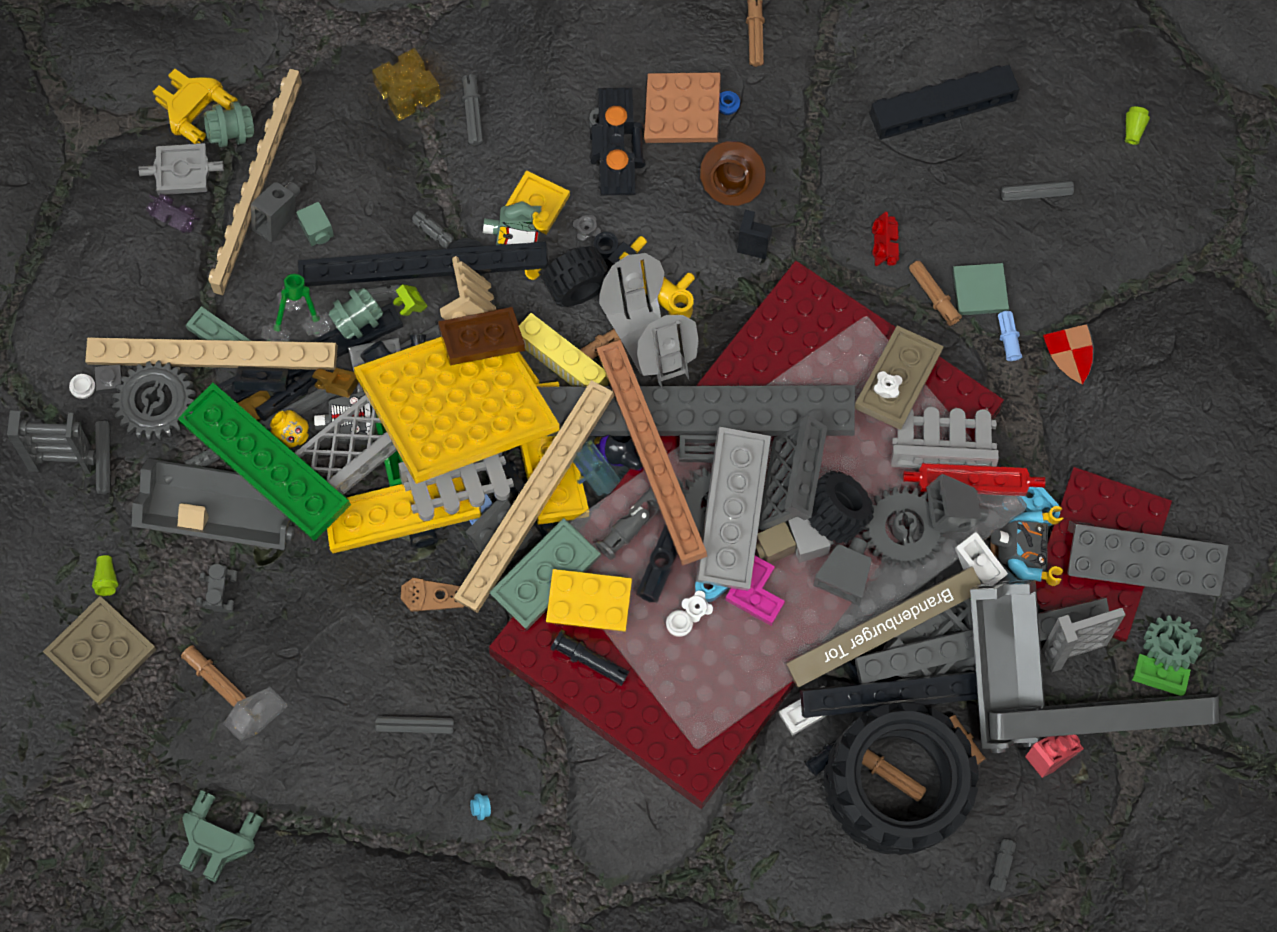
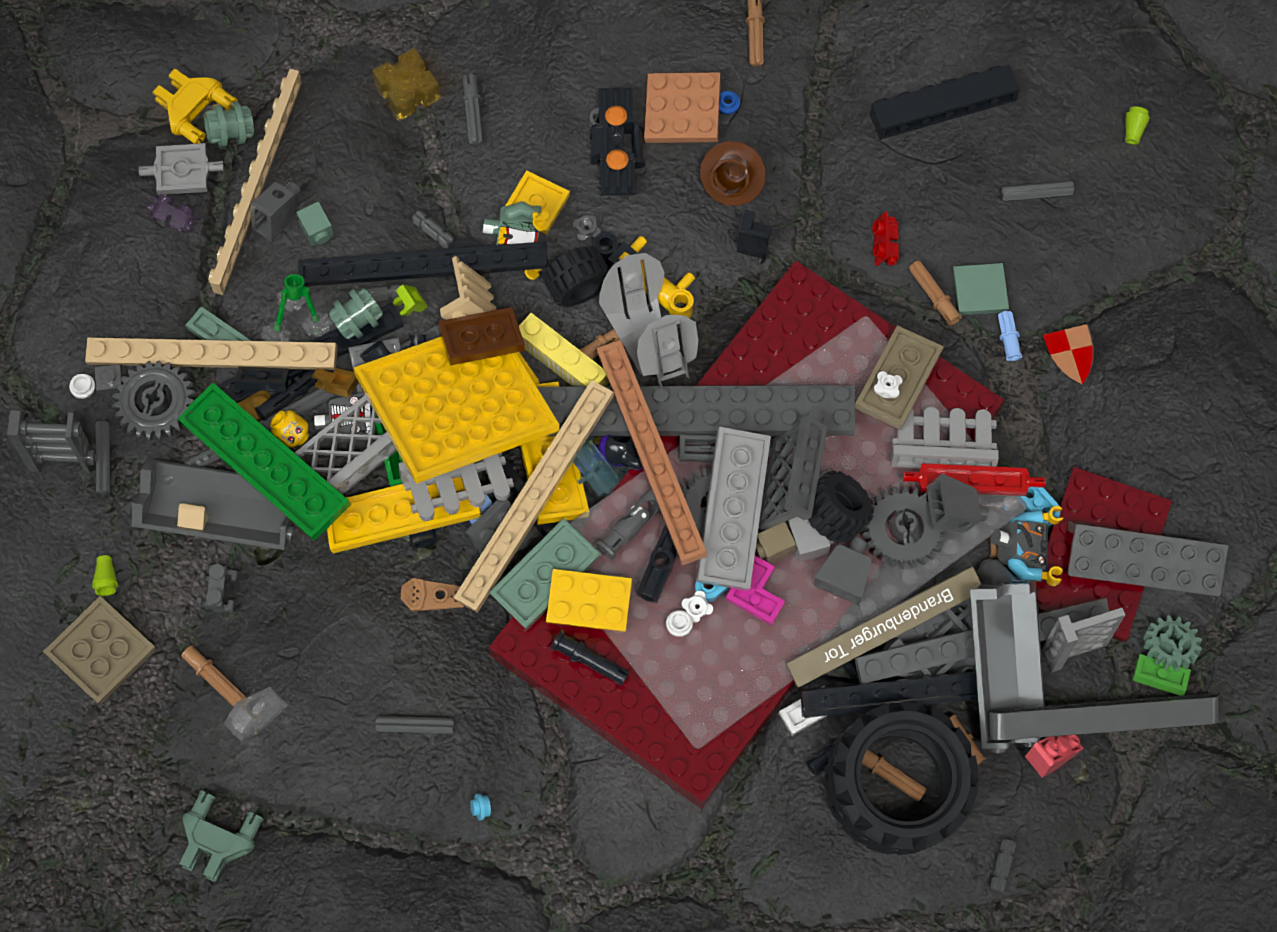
white slope [955,532,1008,585] -> none

